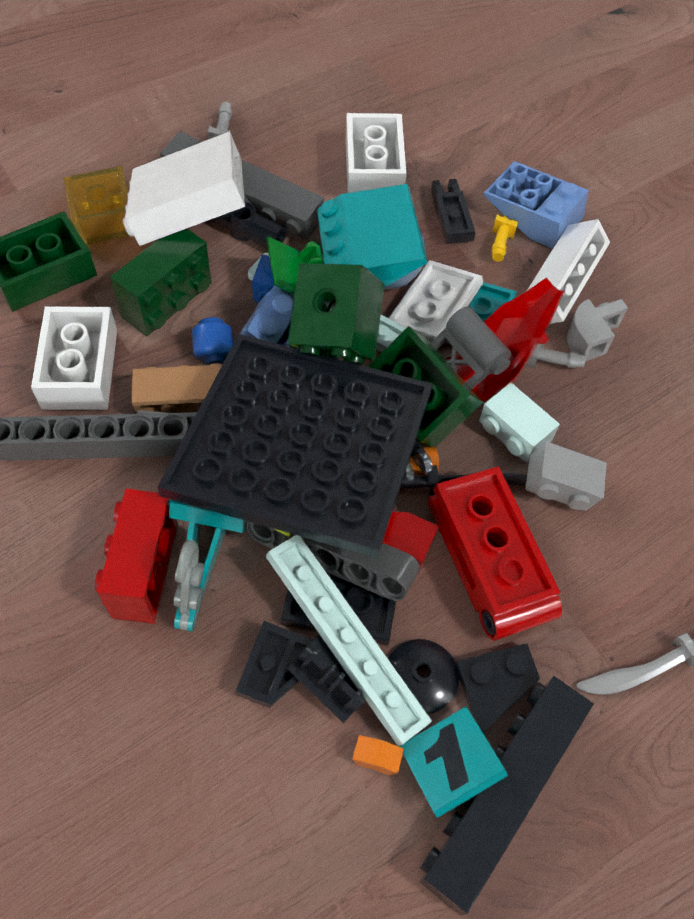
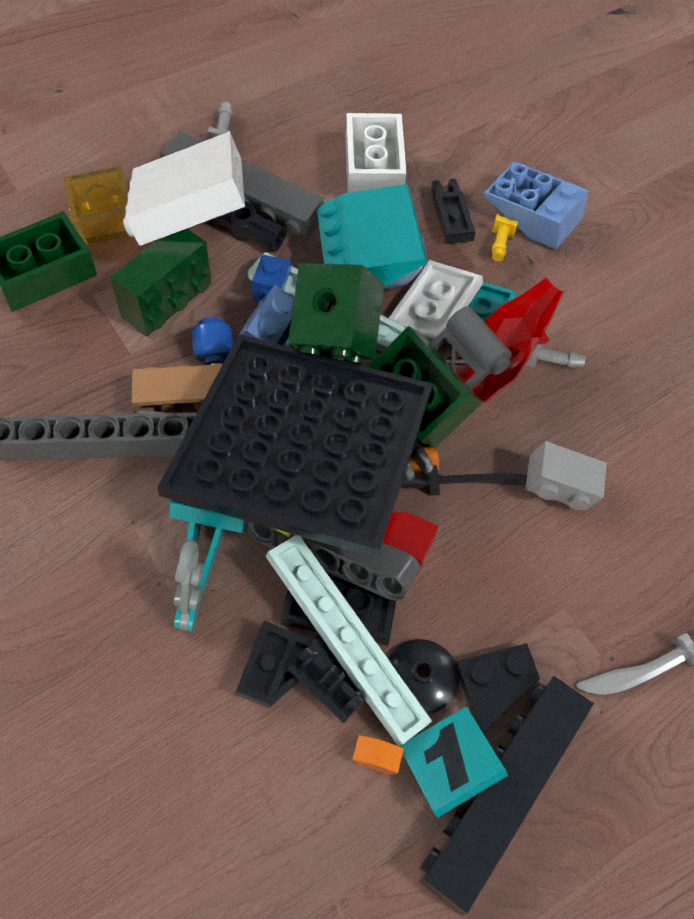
white brick [31,307,117,410] -> none
red brick [94,488,178,624] -> none
green hinge [266,236,324,294] -> none
red hinge [427,466,562,641] -> none
light aqua brick [479,383,560,463] -> none
white brick [527,219,610,324] -> none
light grey brick [566,299,628,361] -> none

